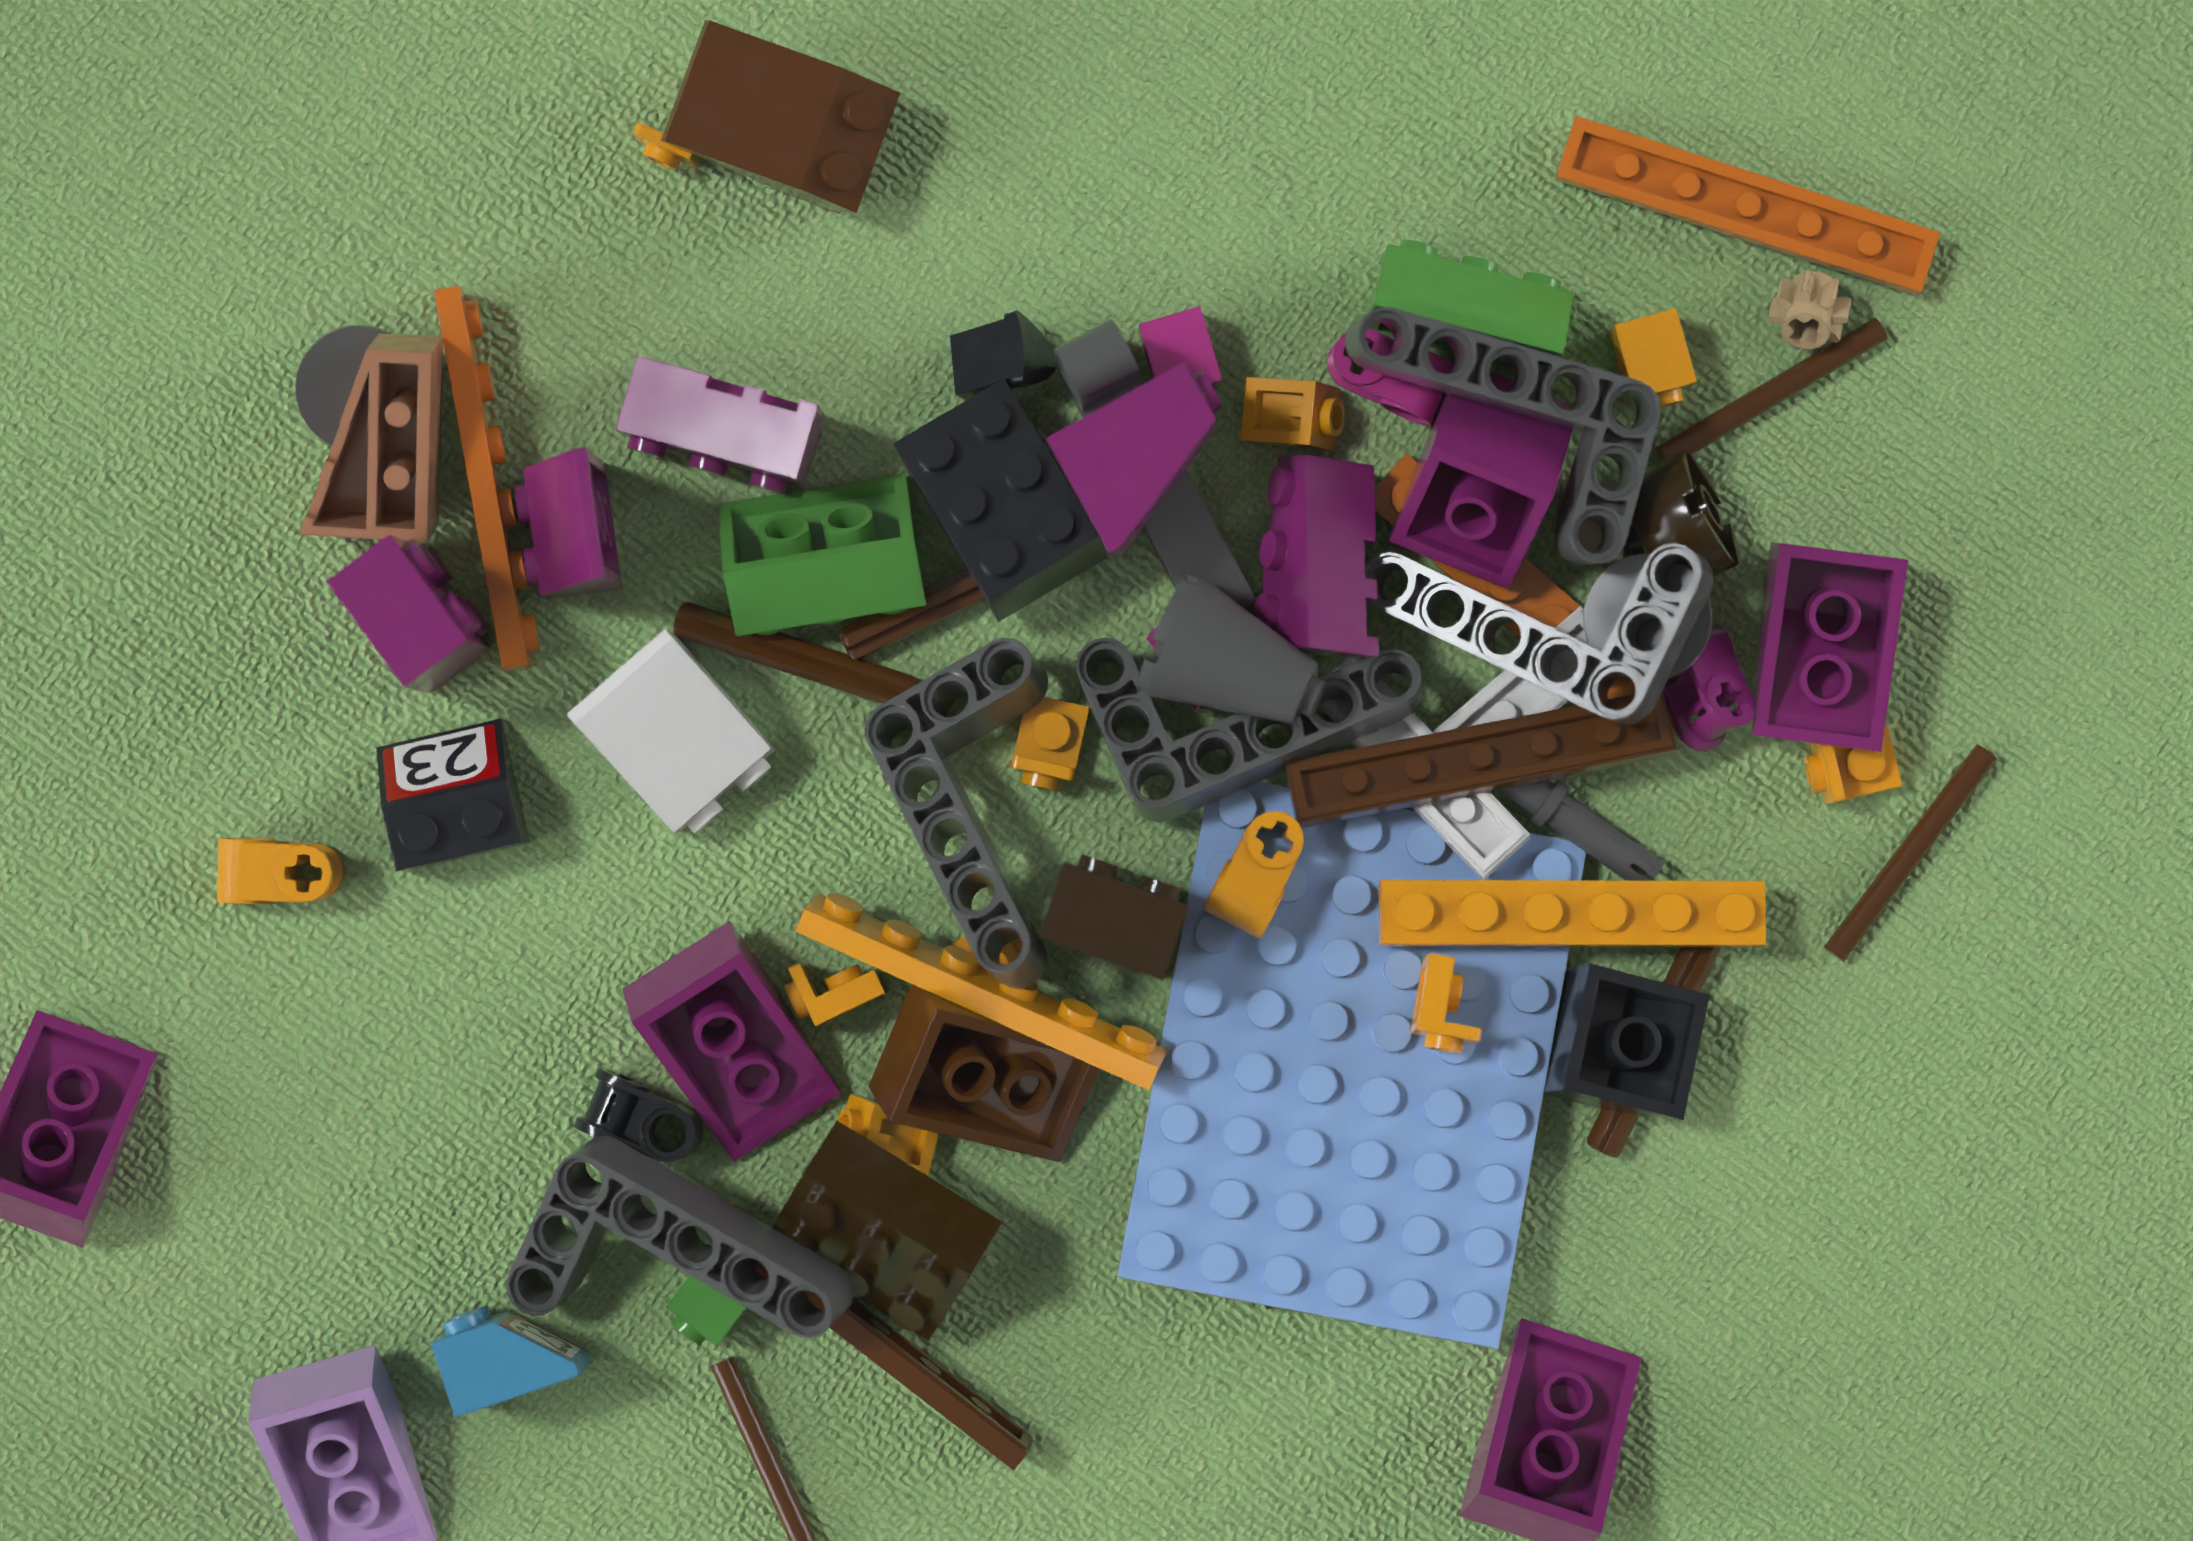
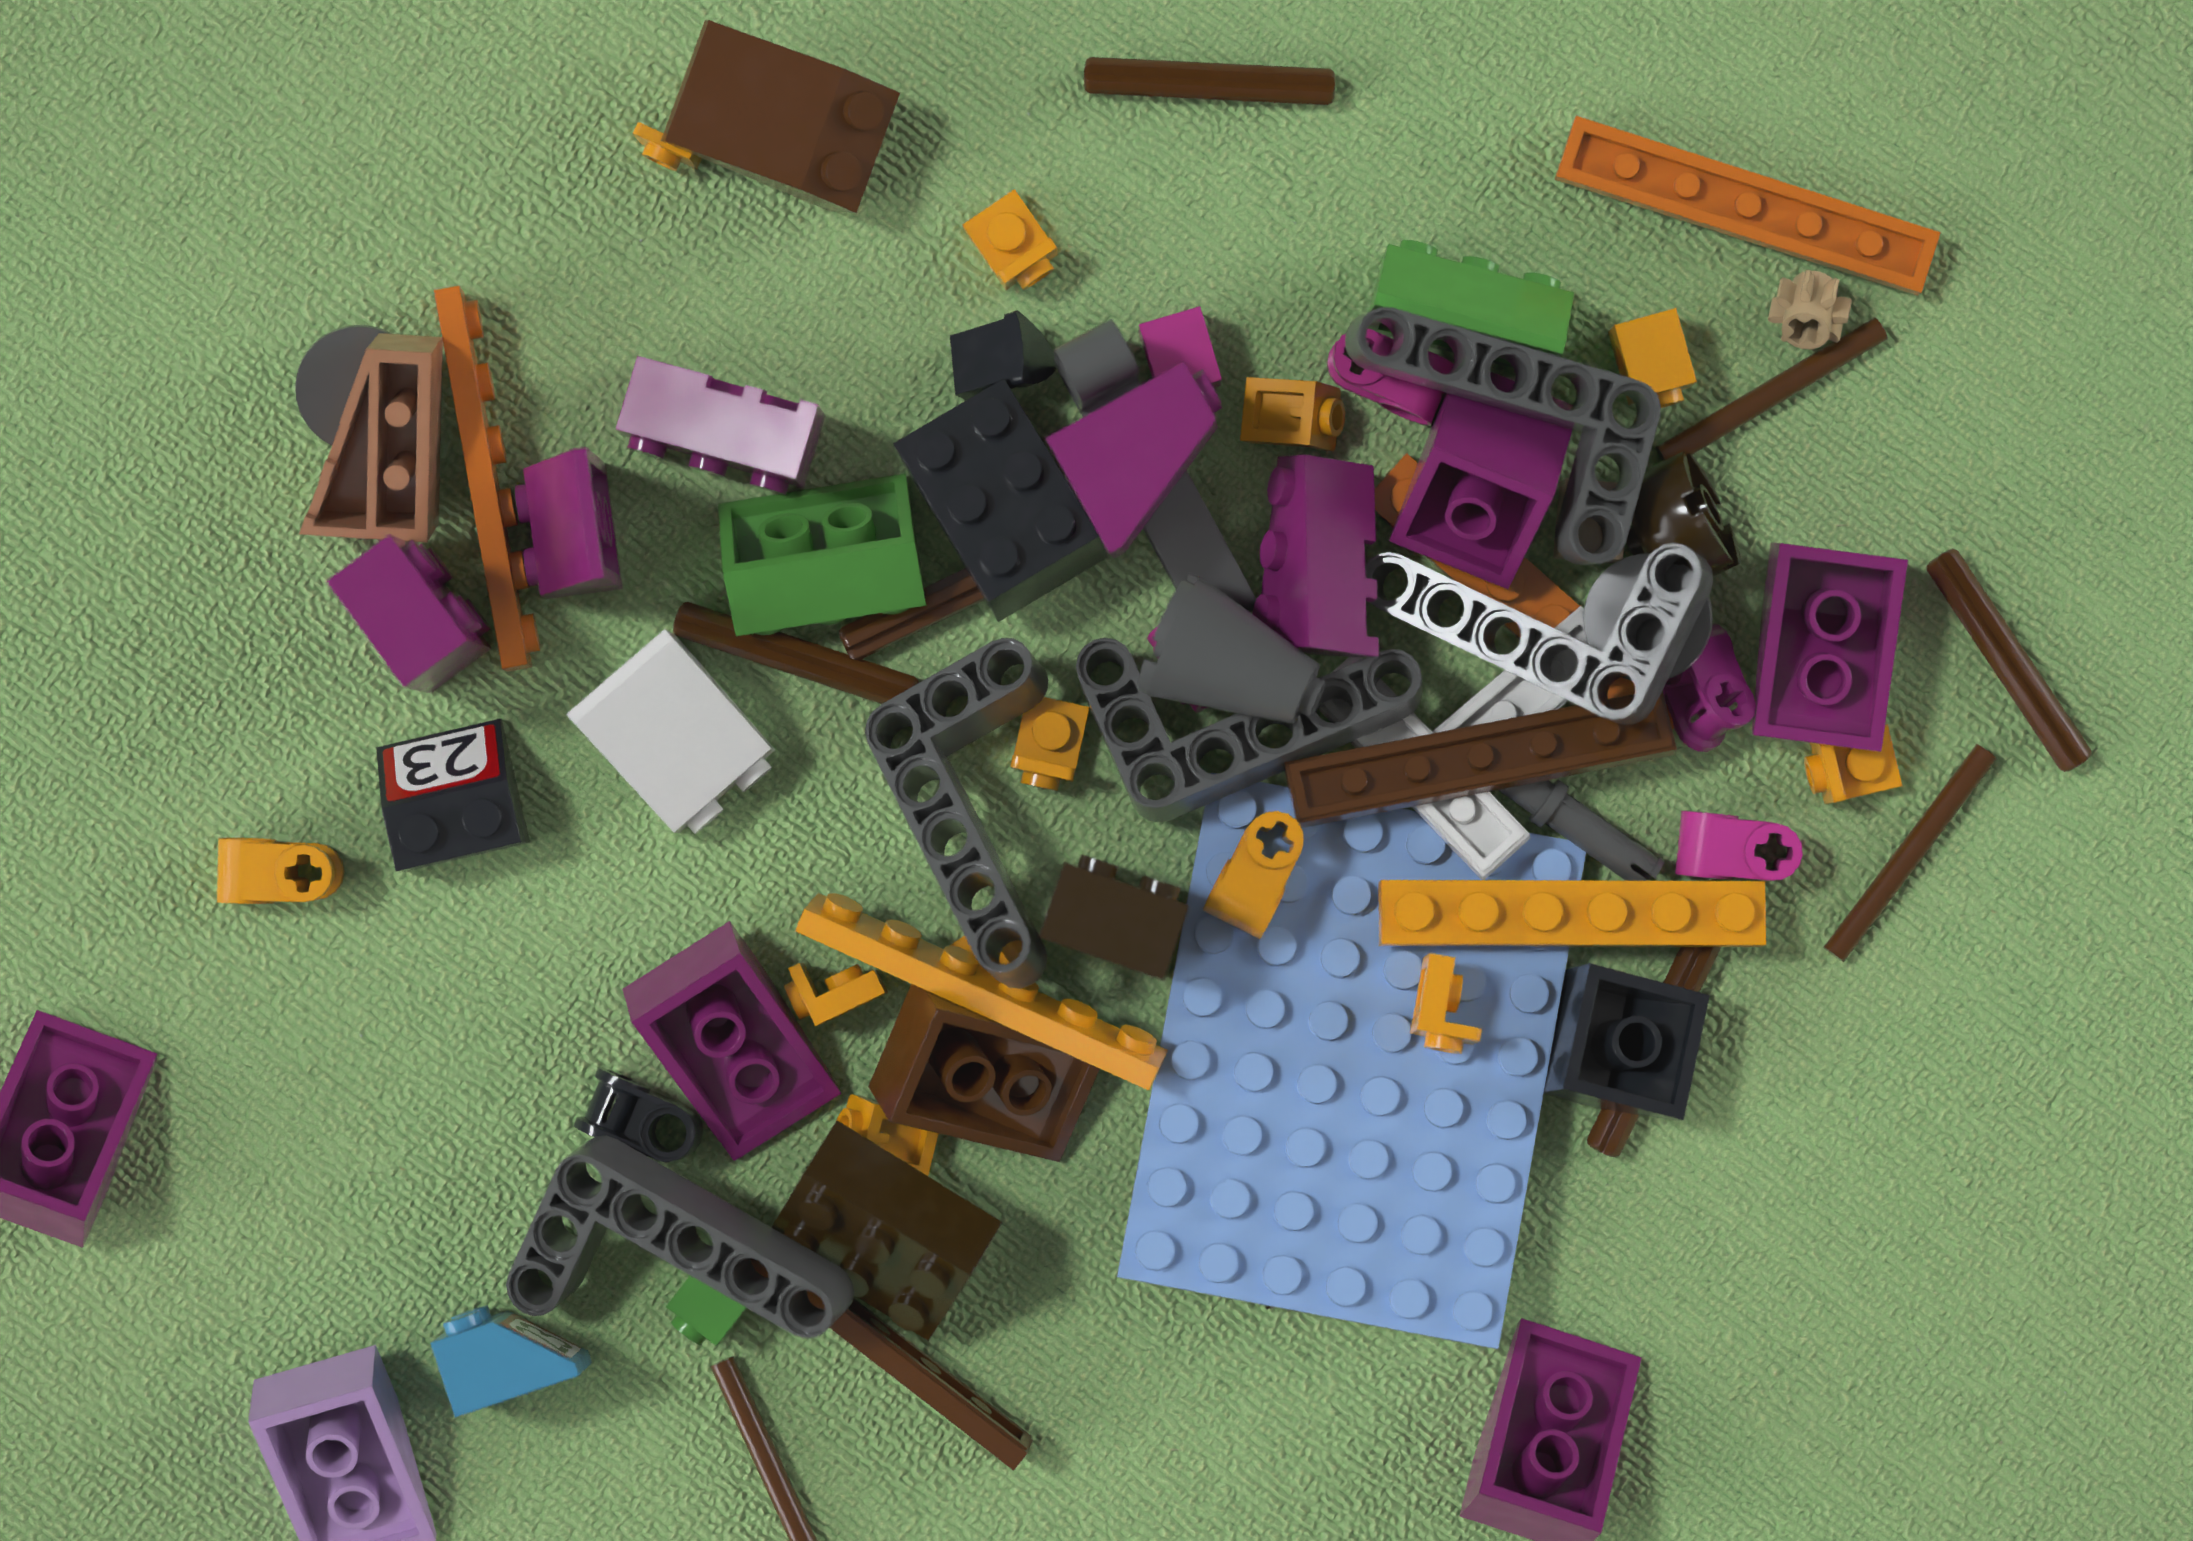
none -> light orange bracket [962,189,1058,290]
none -> reddish brown axle [1084,57,1336,105]
none -> dark pink piece [1675,810,1803,881]
none -> reddish brown axle [1927,549,2092,772]

